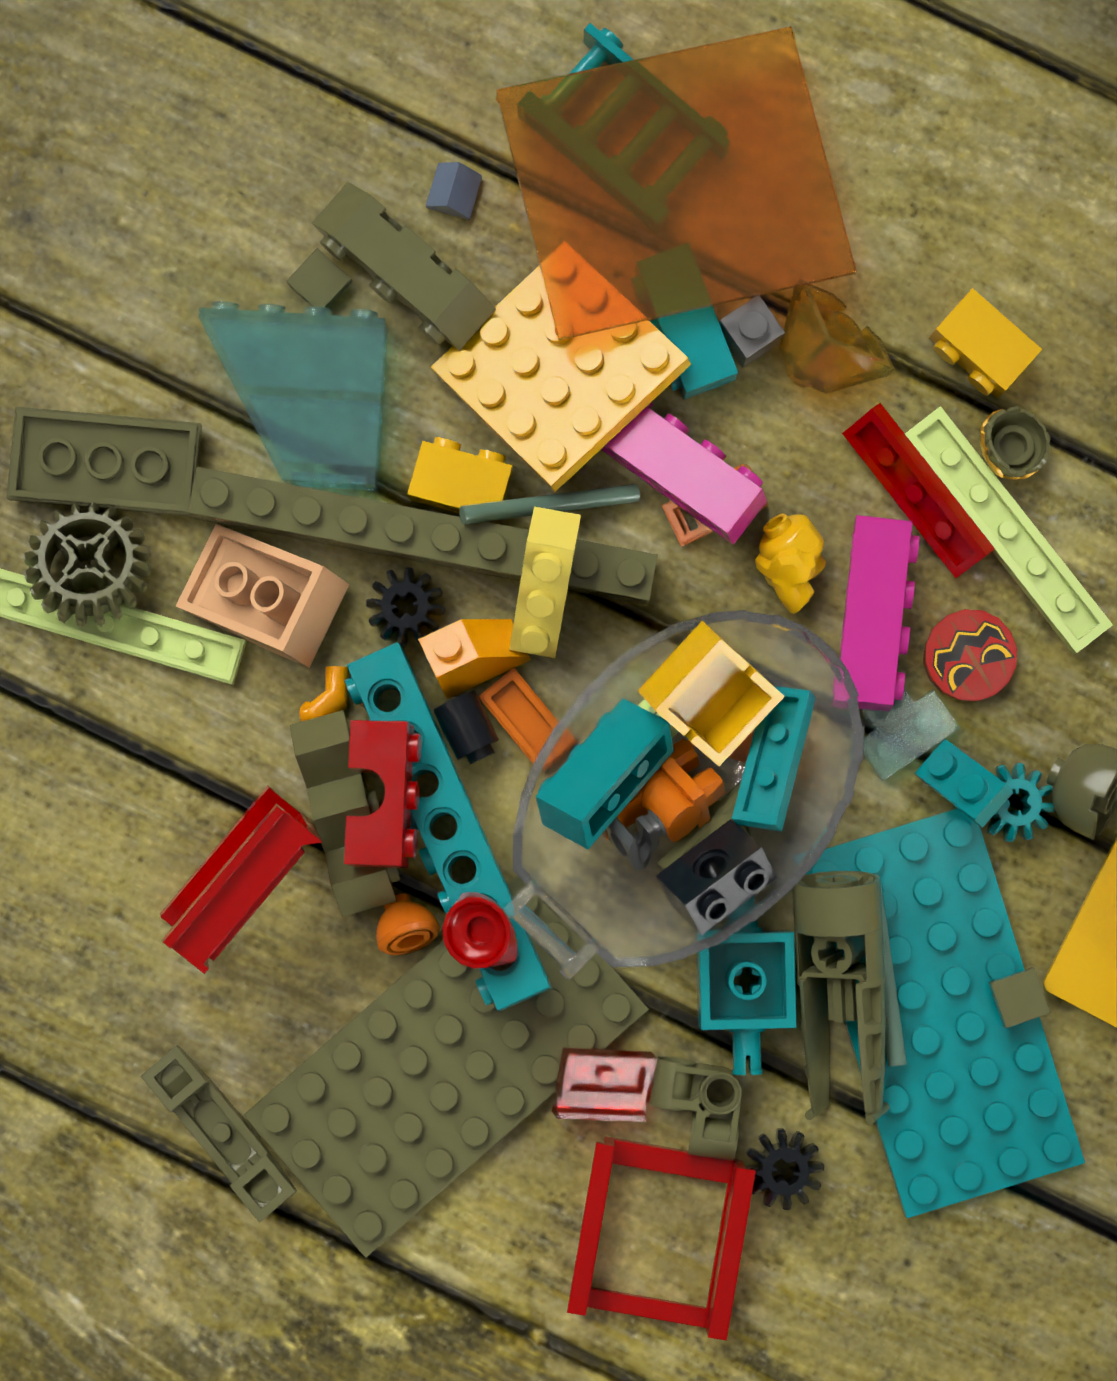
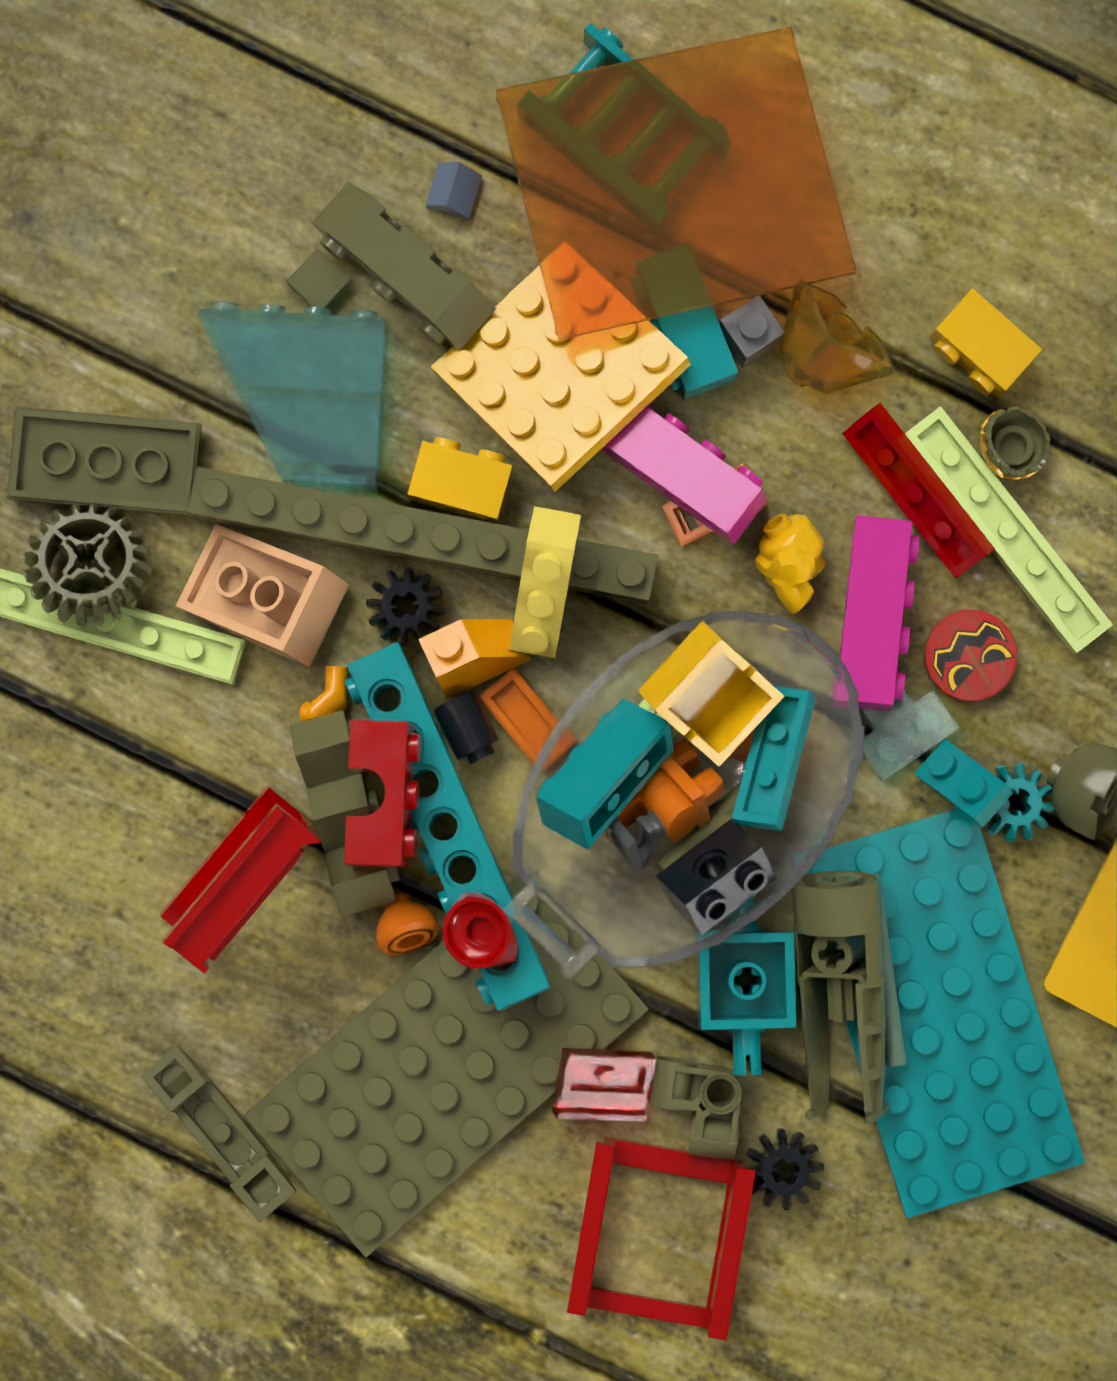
sand green bar [459,484,640,525] -> none
olive tile [988,967,1051,1028] -> none

